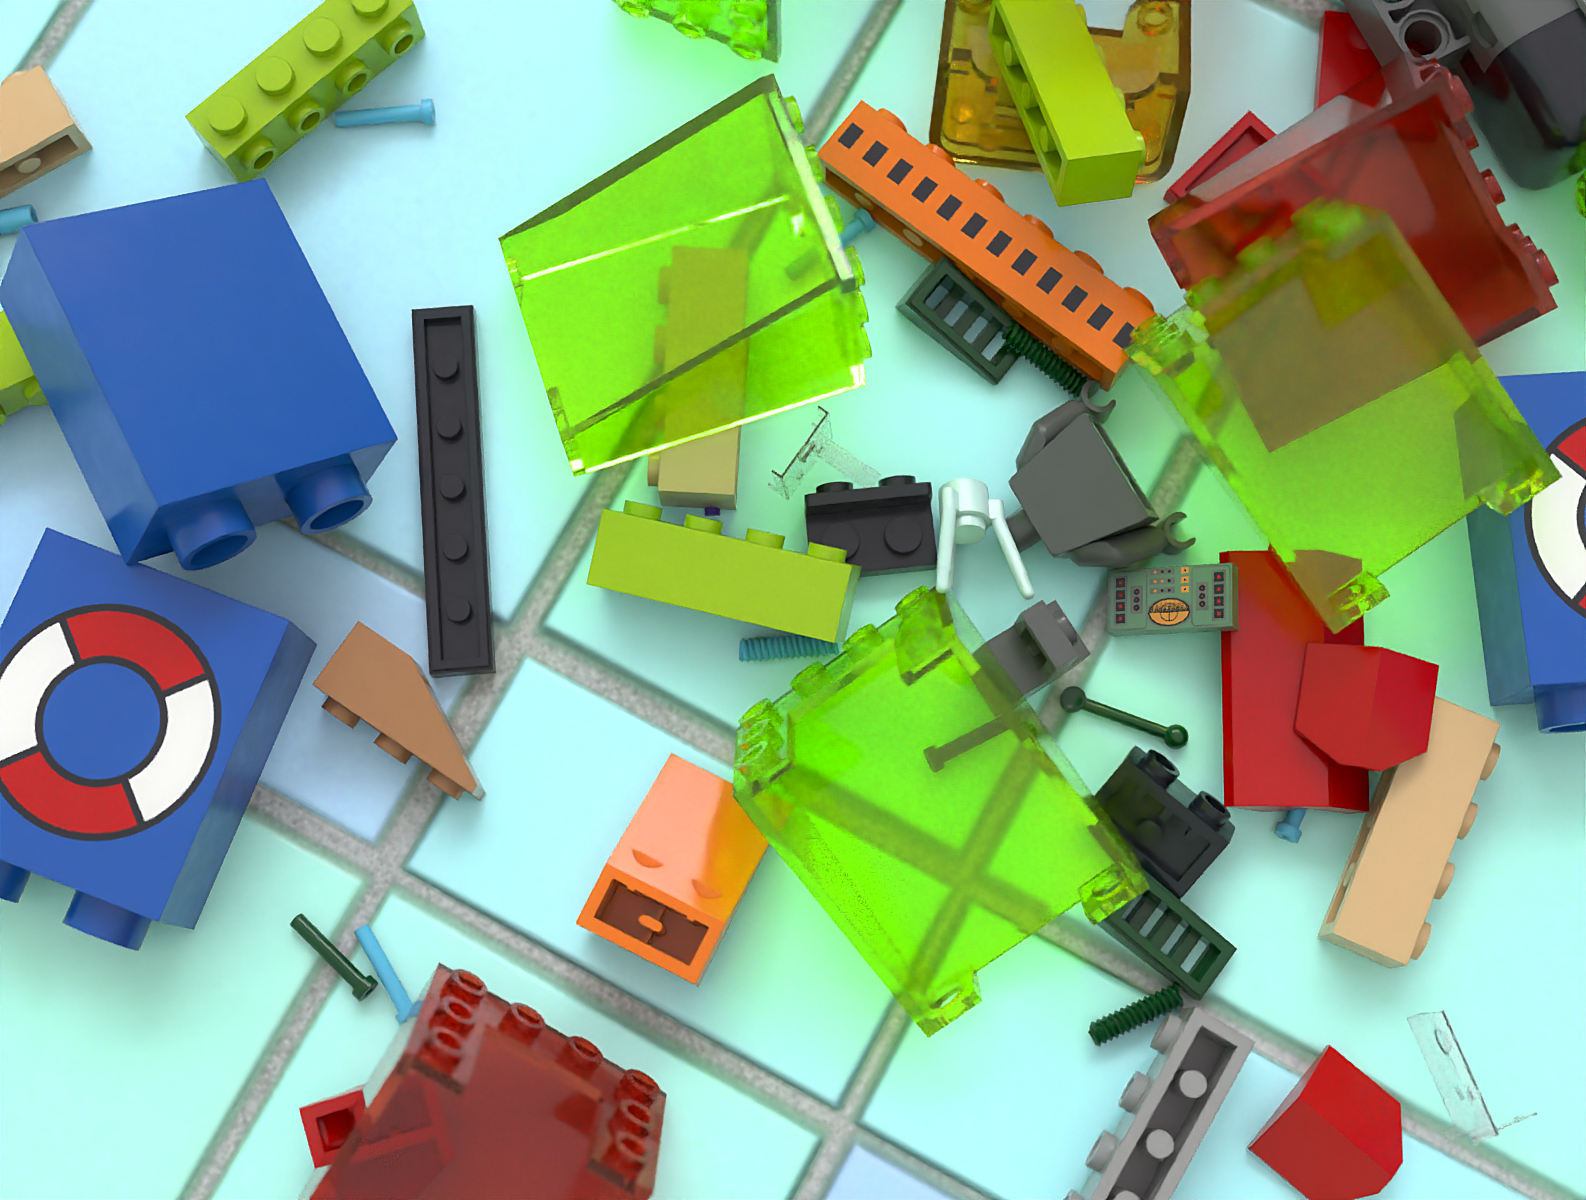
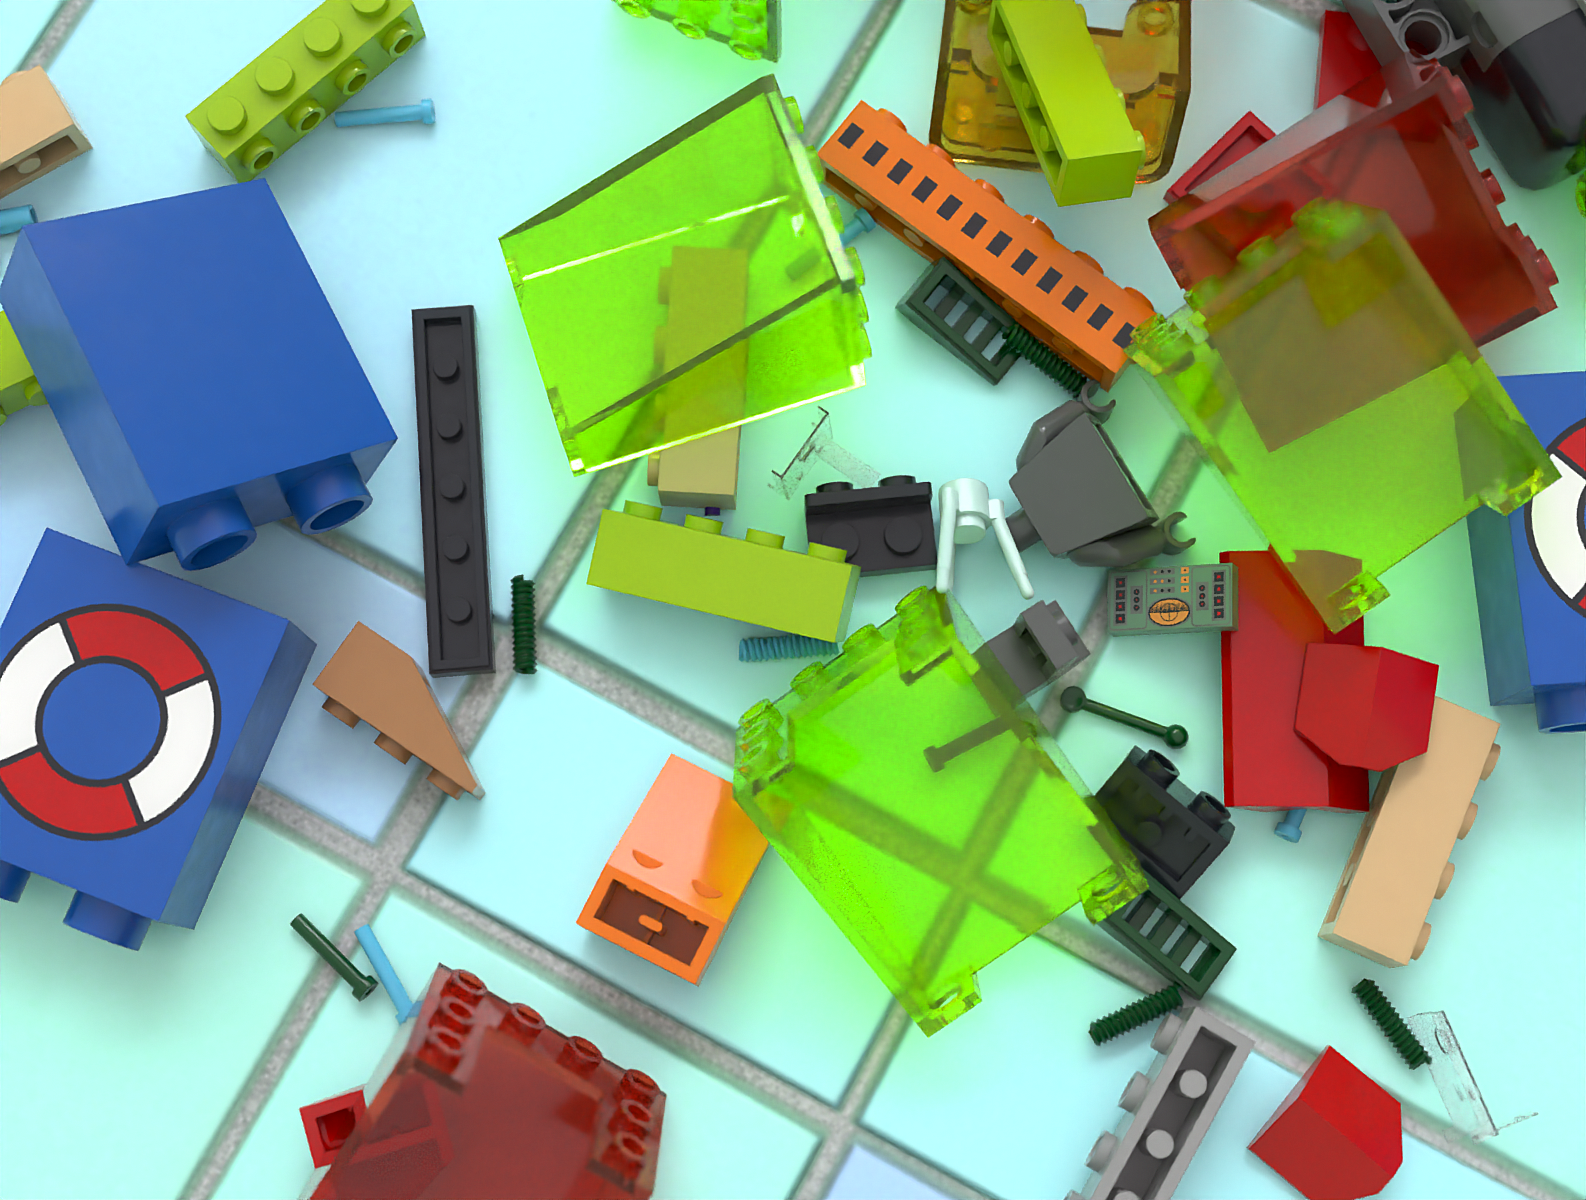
none -> dark green piece [510,574,538,674]
none -> dark green piece [1352,978,1433,1070]

